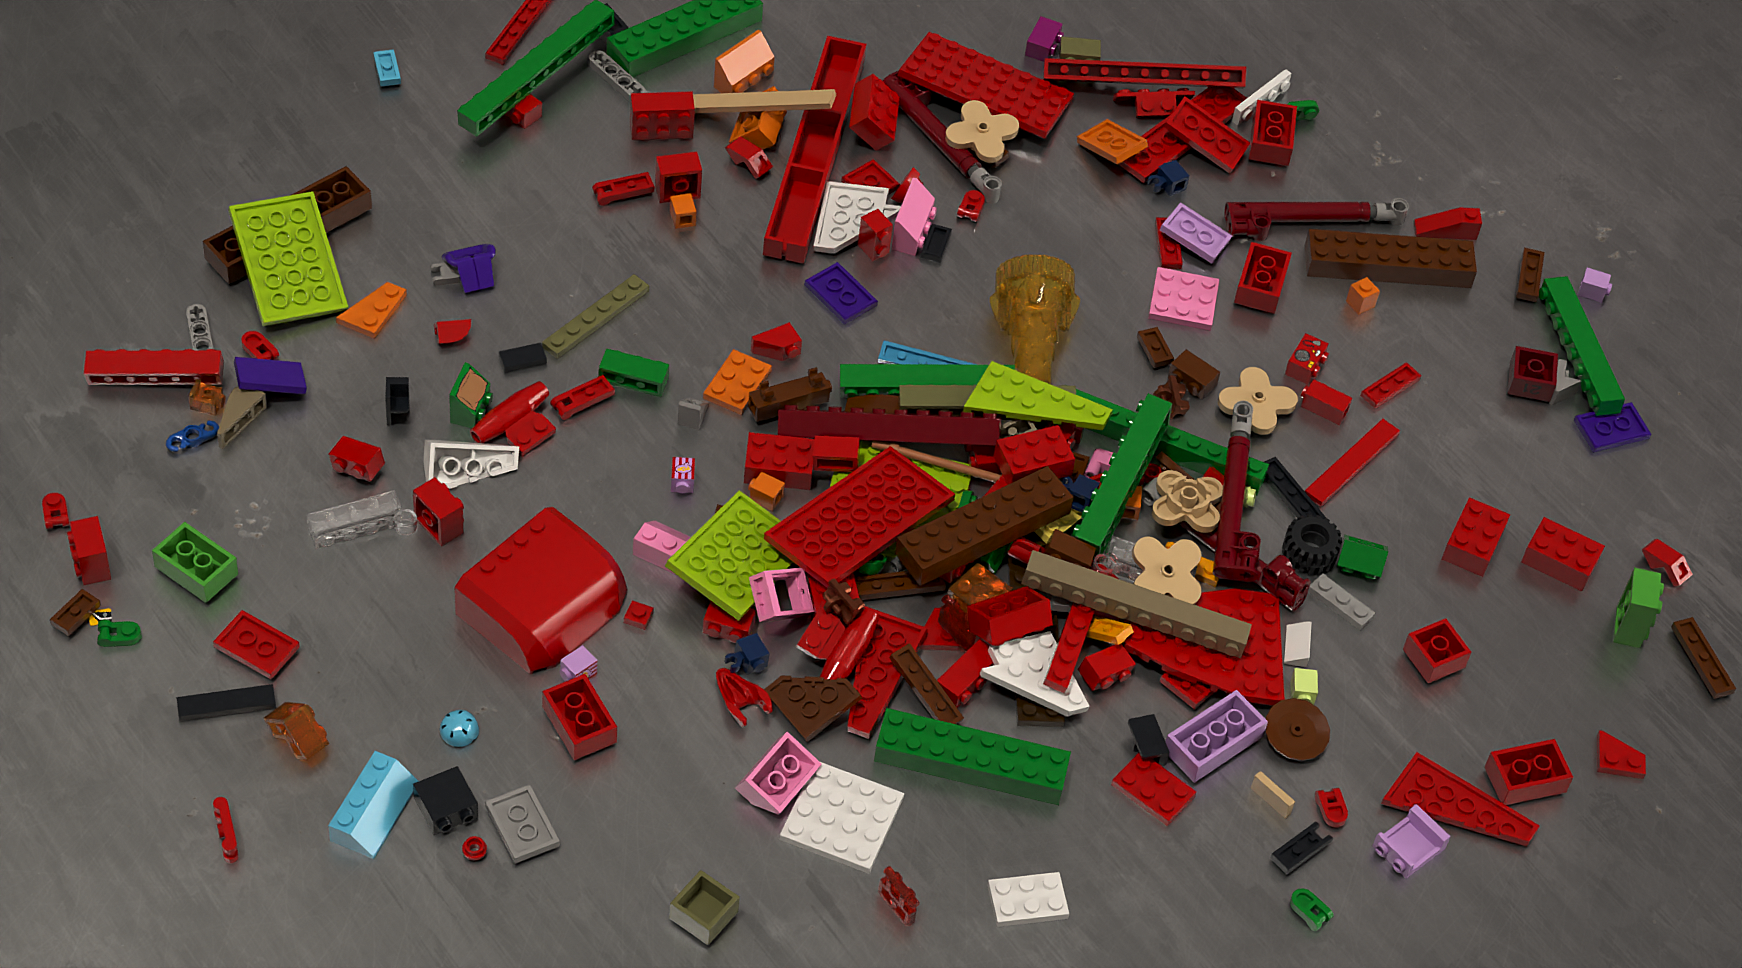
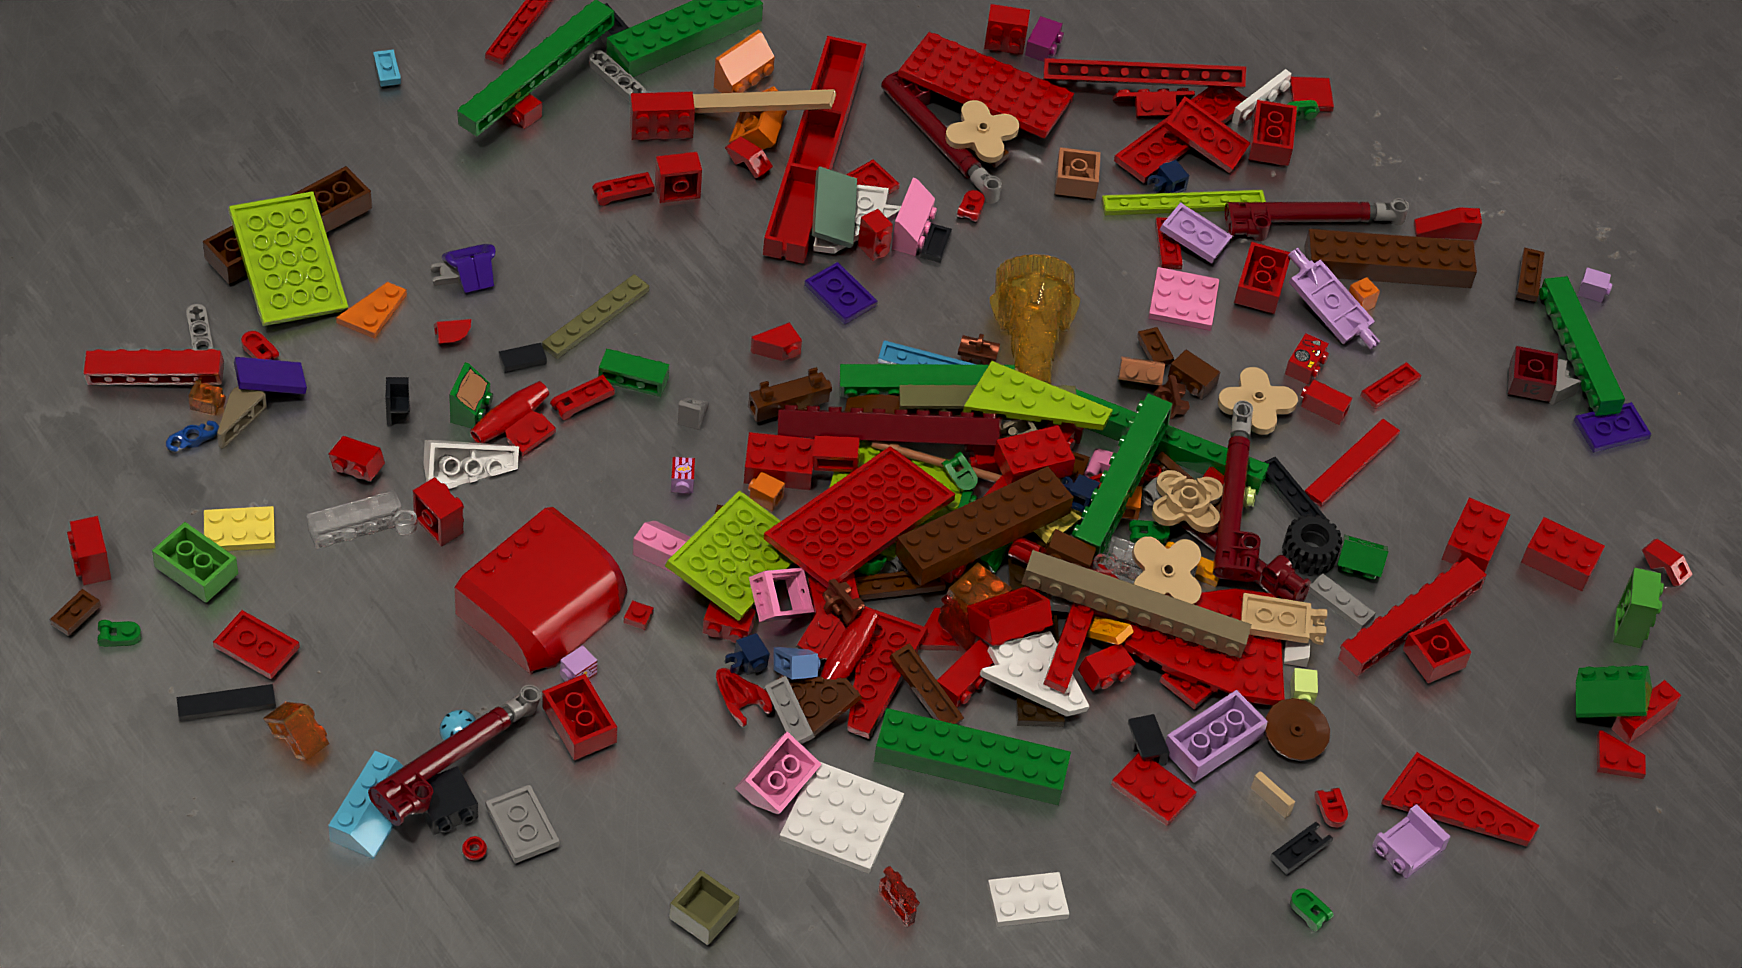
red plate [42,493,70,530] -> none
sticker [89,608,112,626] -> none
red plate [213,797,238,863] -> none
orange brick [670,193,697,229] -> none
orange plate [703,349,772,415] -> none
red brick [849,74,900,151] -> none
red brick [891,167,924,203] -> none
olive brick [1059,36,1101,60] -> none
orange plate [1077,119,1148,164] -> none
red brick [1484,739,1573,805] -> none
reddish brown plate [1671,617,1736,699] -> none
none -> light yellow plate [204,506,275,551]
none -> dark red piece [368,685,541,826]
none -> light grey plate [765,676,815,744]
none -> medium blue slope [774,647,820,679]
none -> sand green tile [812,166,857,248]
none -> green plate [941,451,978,491]
none -> copper hips [957,334,1000,365]
none -> red brick [984,4,1030,55]
none -> nougat brick [1055,147,1101,199]
none -> lime tile [1101,190,1266,216]
none -> nougat brick [1118,356,1165,385]
none -> green plate [1129,520,1170,546]
none -> tan tile [1241,593,1327,645]
none -> lavender plate [1288,248,1381,350]
none -> red tile [1290,76,1334,111]
none -> red brick [1338,557,1487,677]
none -> green slope [1576,665,1652,717]
none -> red brick [1611,680,1681,744]

